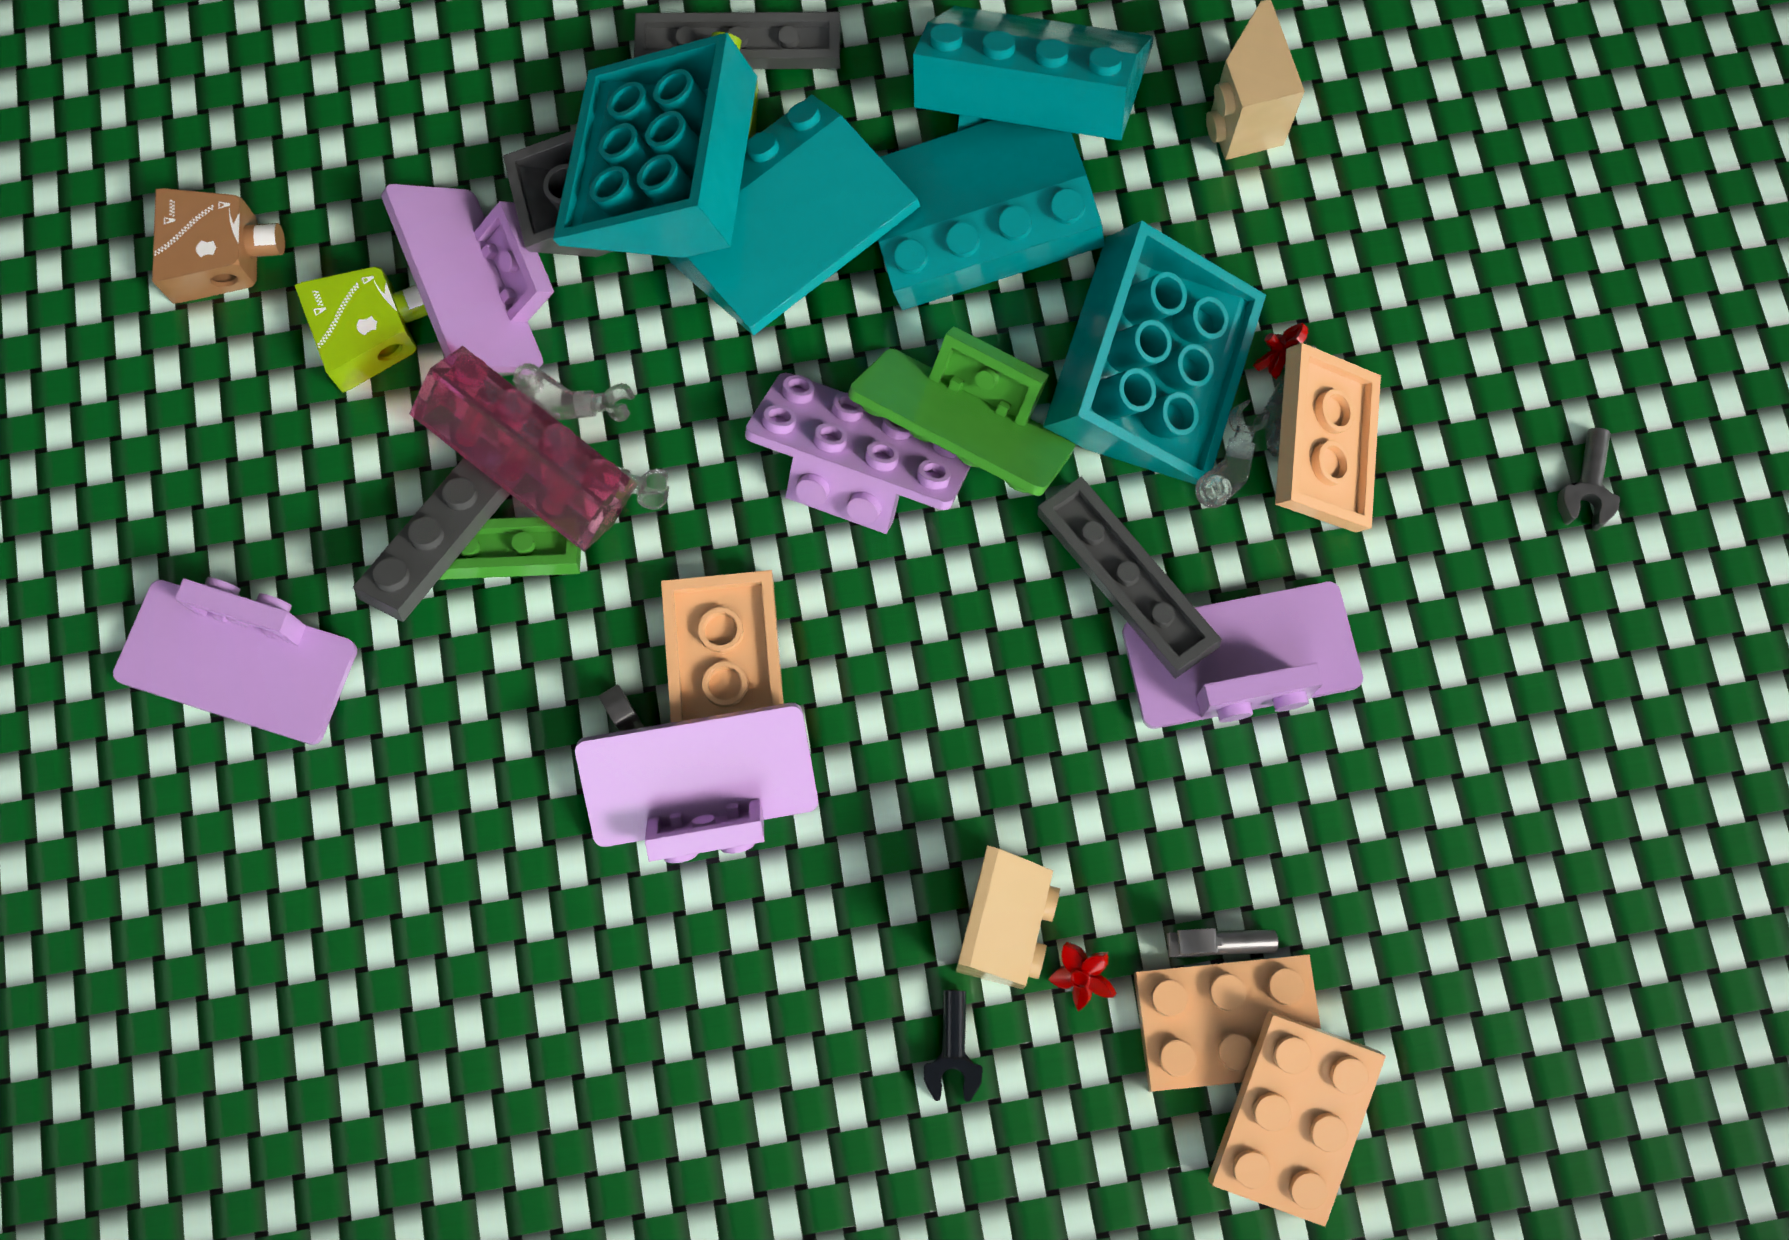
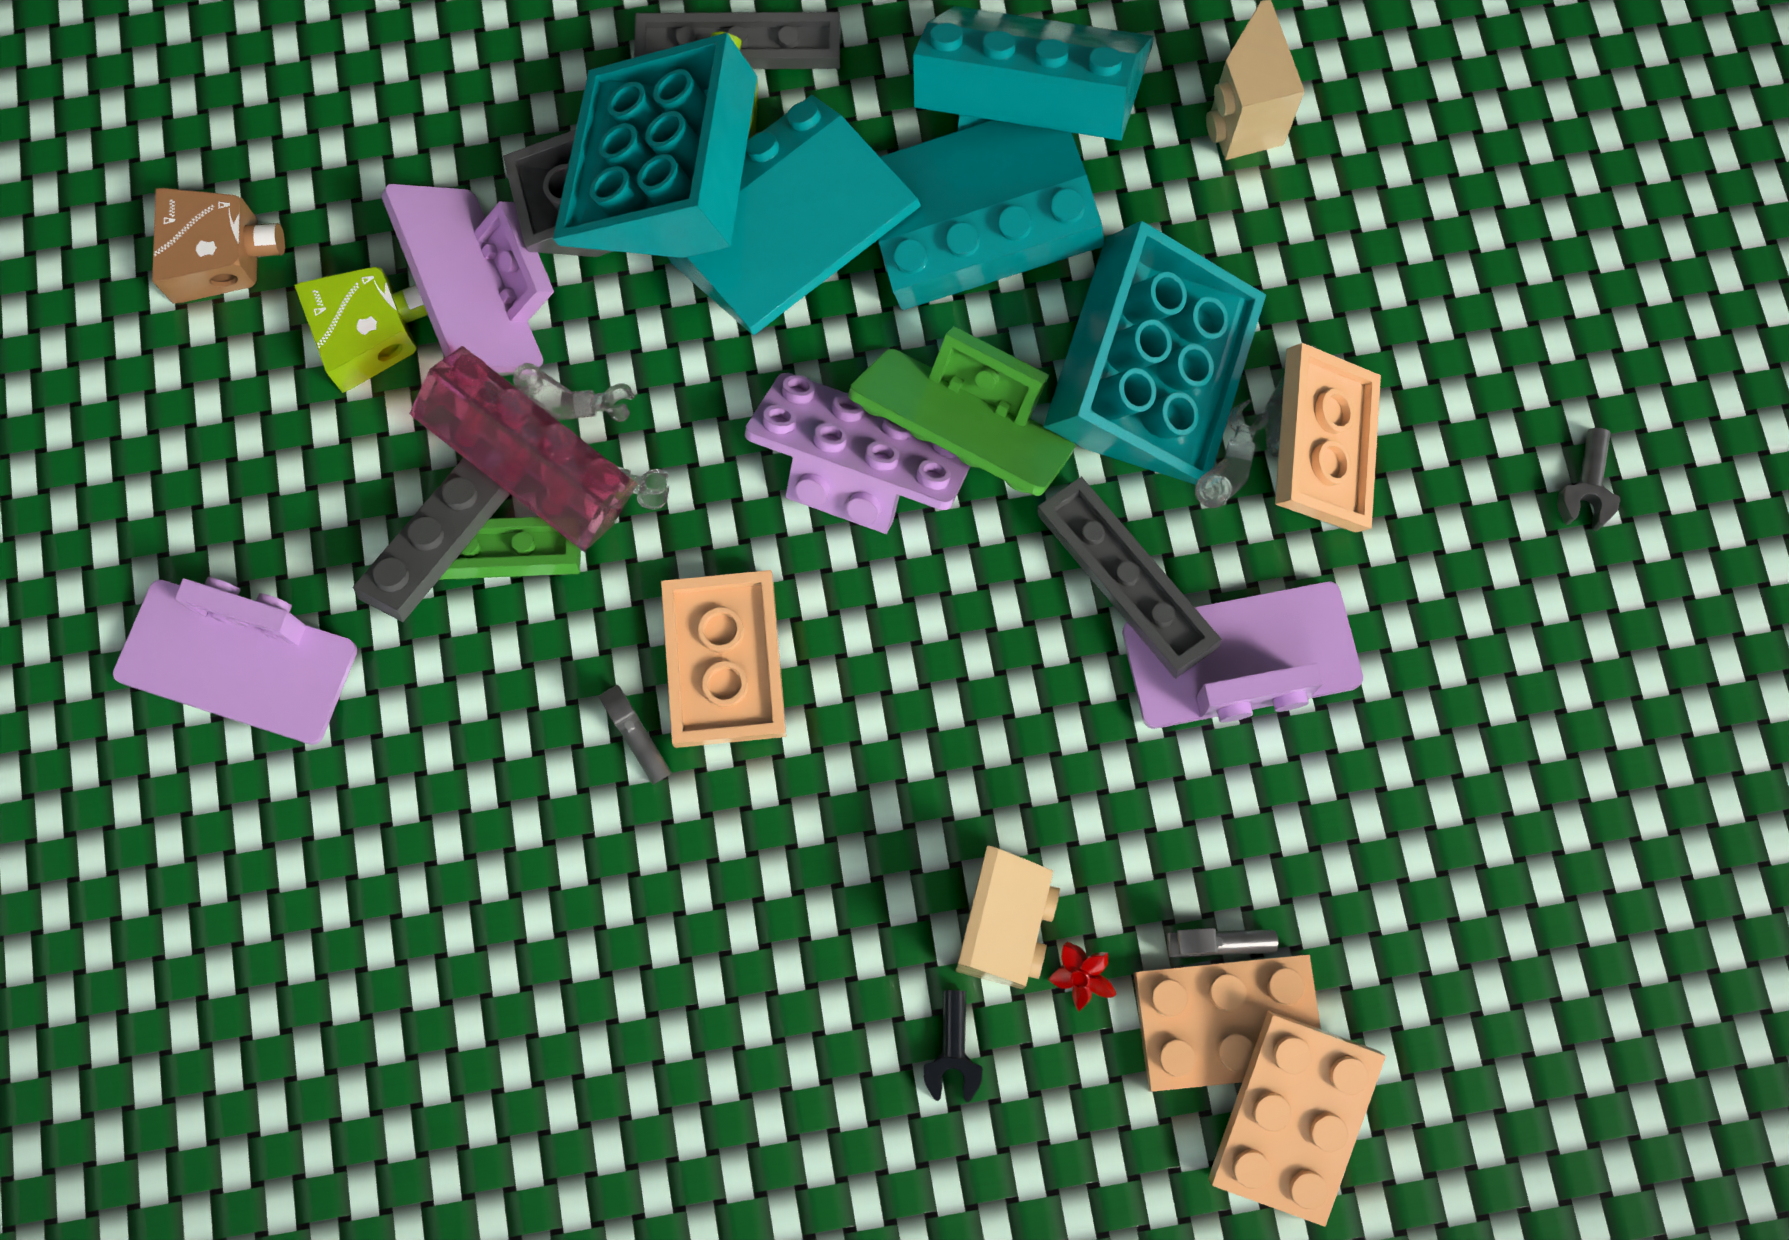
lavender bracket [575,703,818,863] -> none
red plant [1252,323,1309,380] -> none

